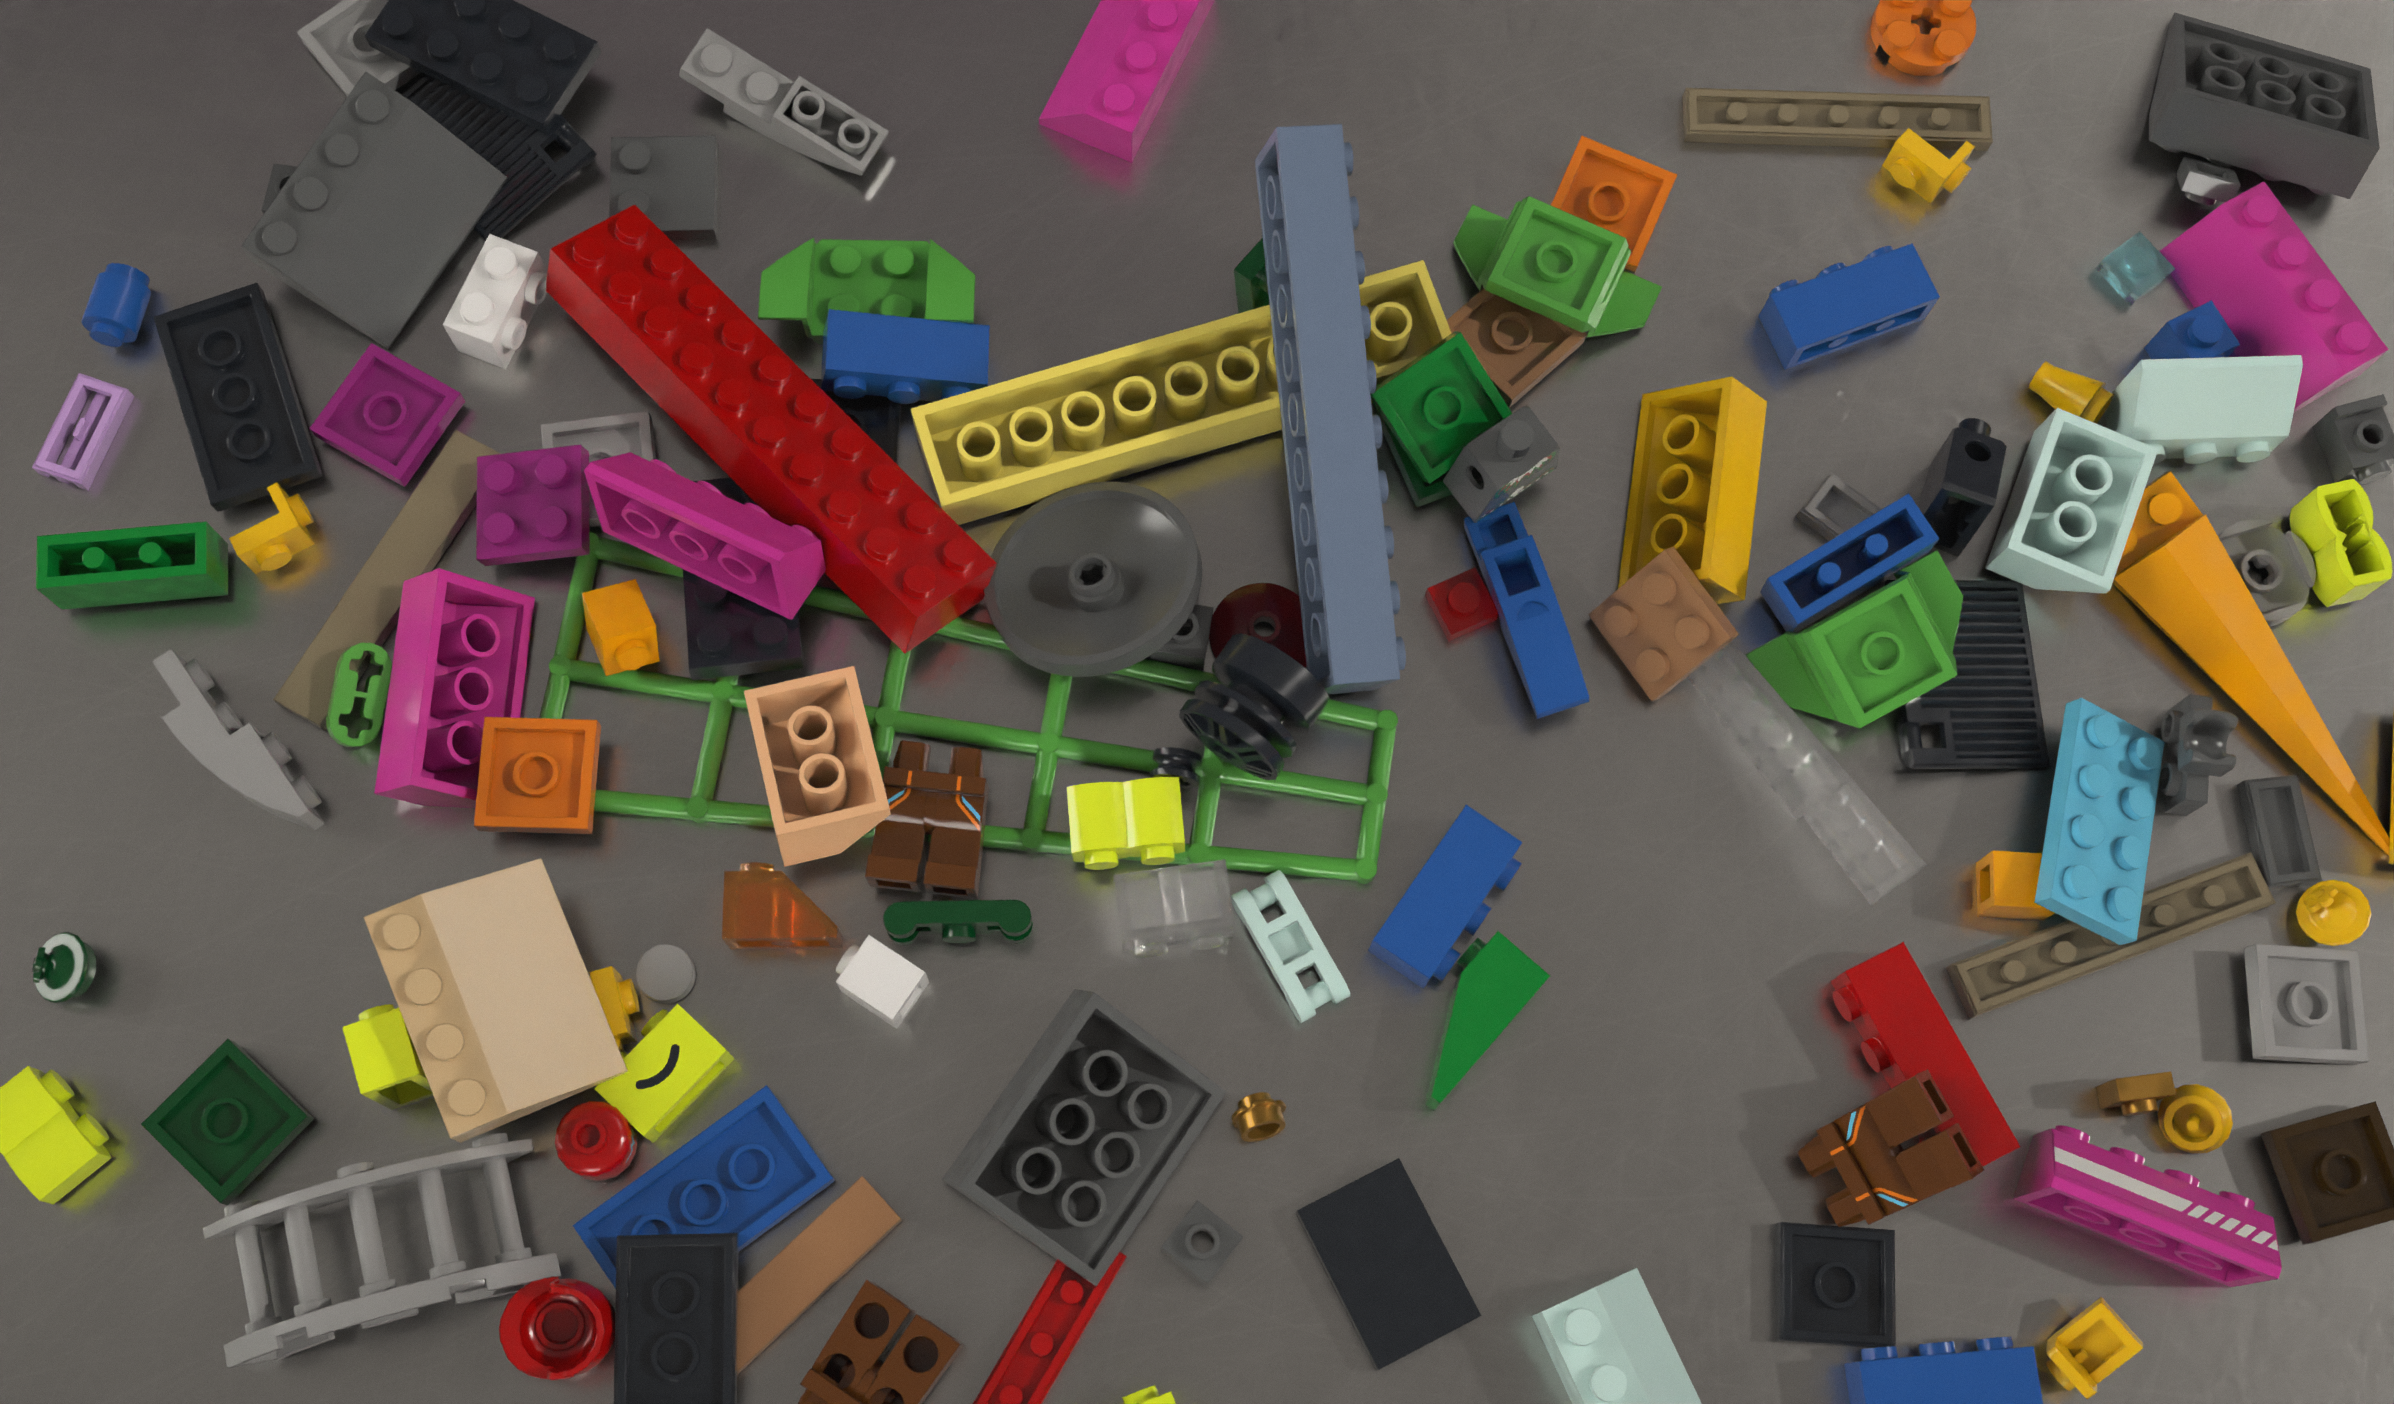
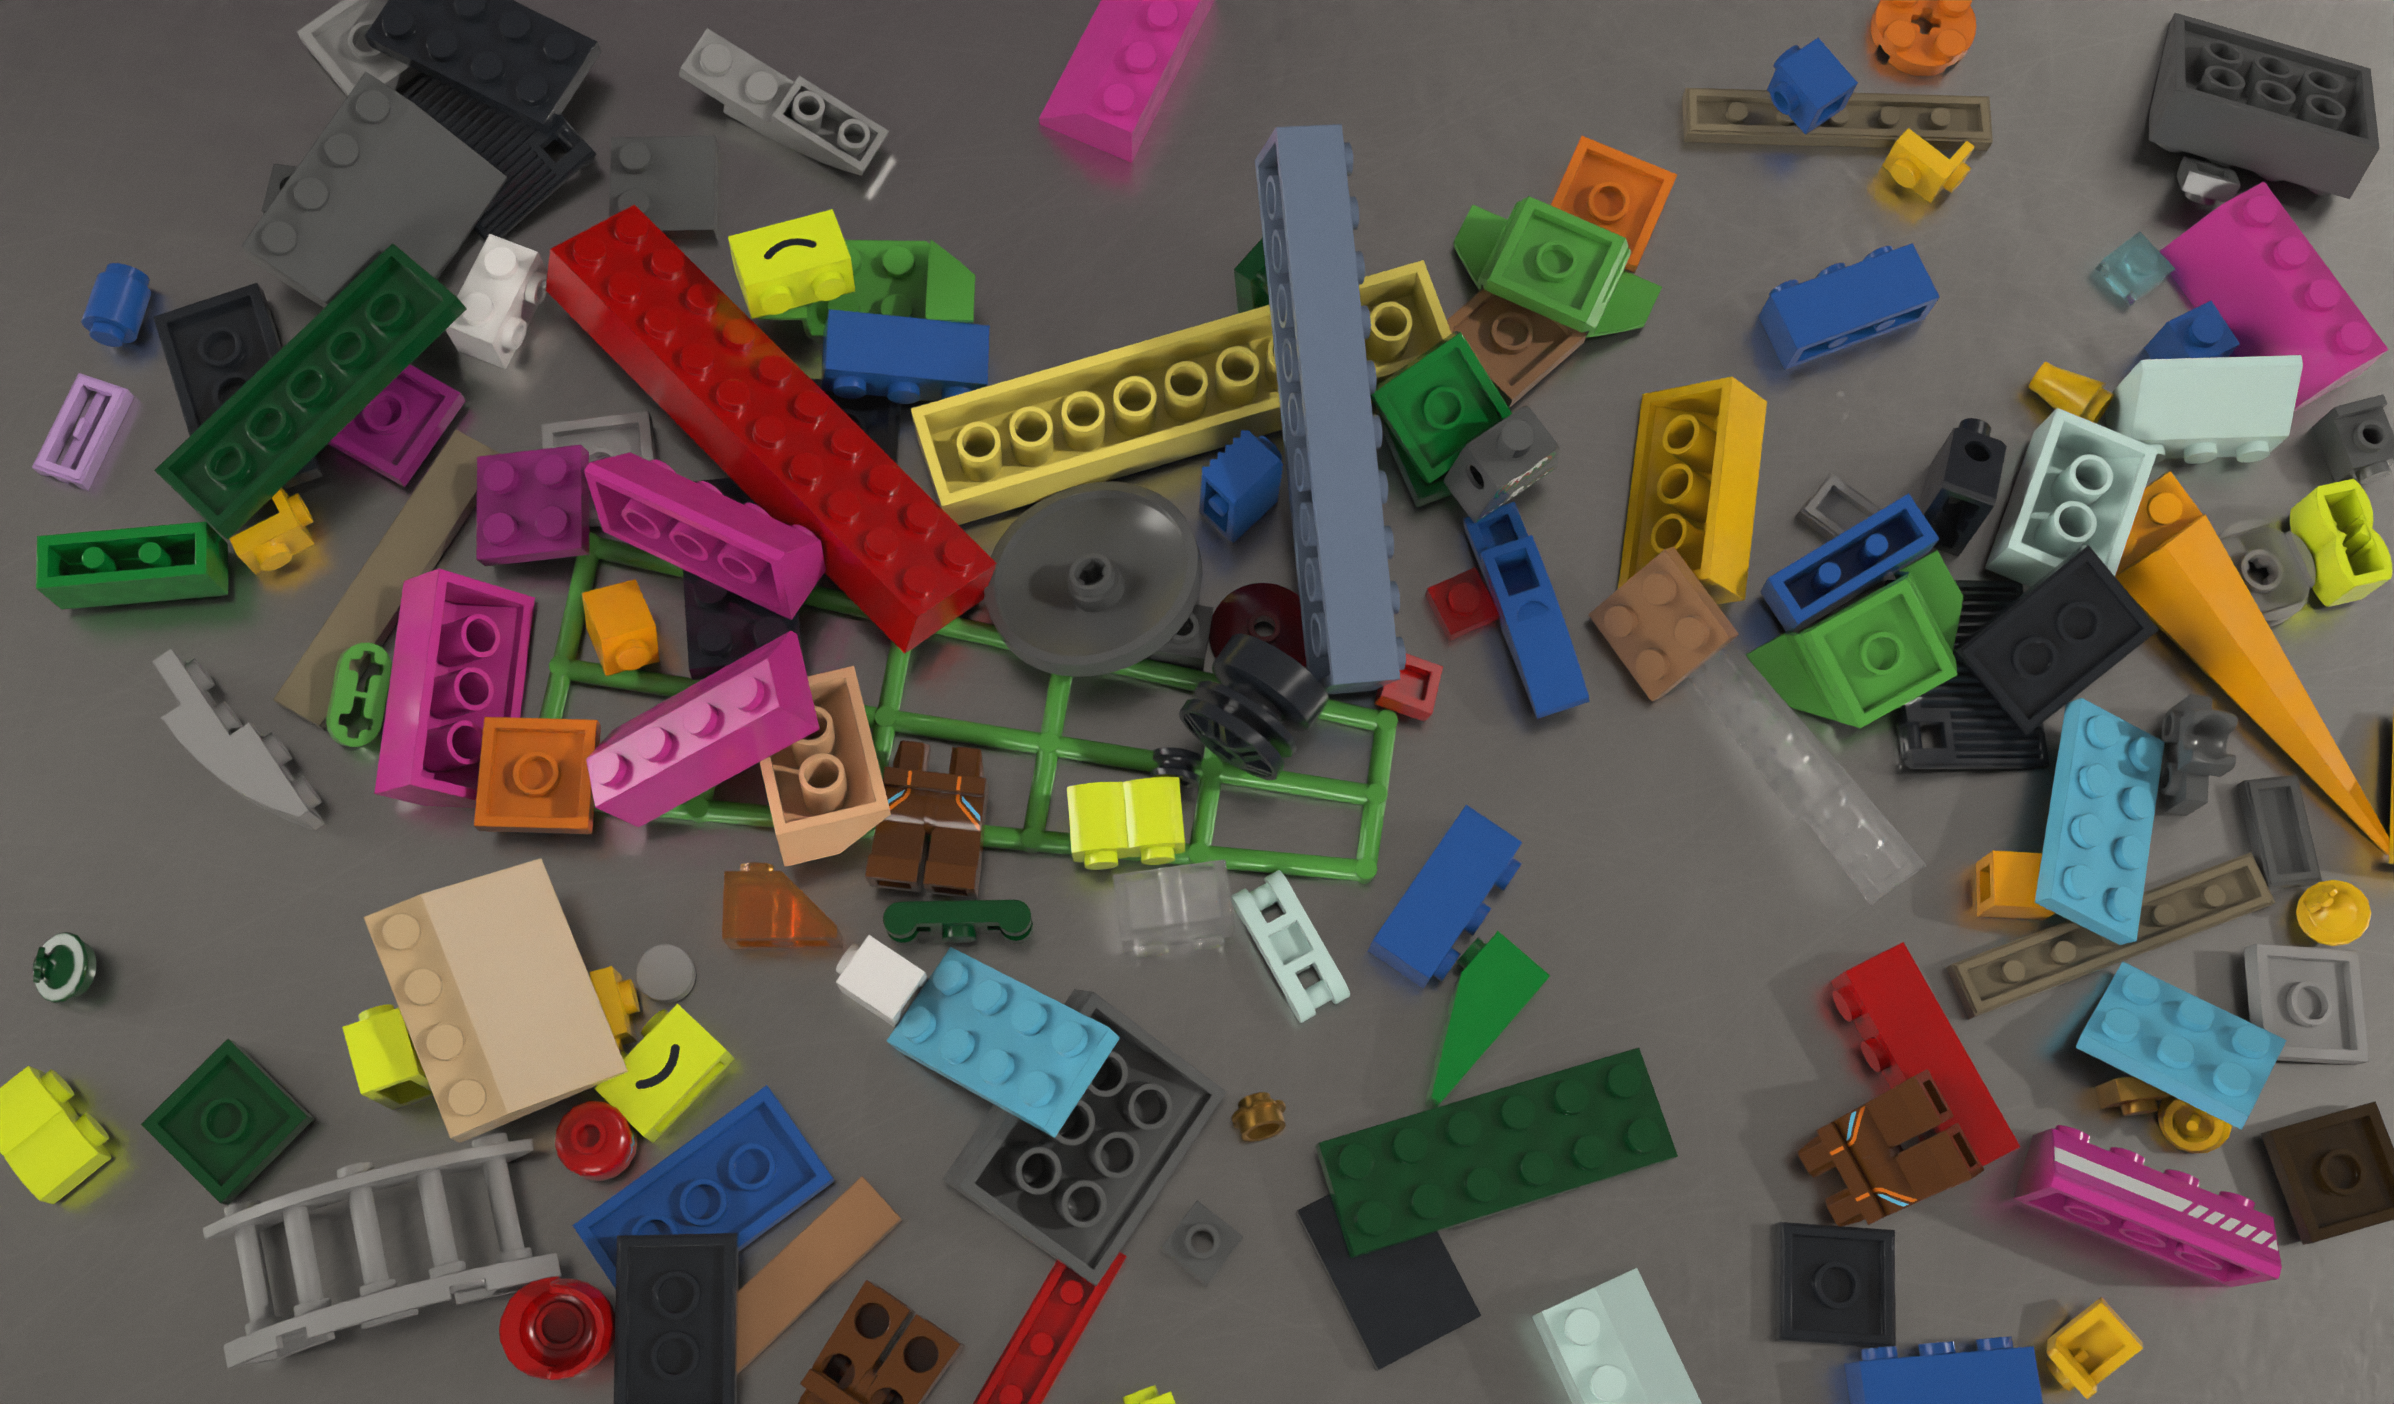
none -> dark green plate [154,243,467,540]
none -> dark pink slope [586,630,820,828]
none -> neon yellow brick [728,209,855,319]
none -> medium azure plate [887,947,1120,1138]
none -> blue brick [1199,430,1284,543]
none -> dark green plate [1315,1047,1678,1258]
none -> red plate [1374,653,1443,722]
none -> blue brick [1767,37,1858,135]
none -> black tile [1953,545,2159,735]
none -> medium azure plate [2075,962,2287,1130]

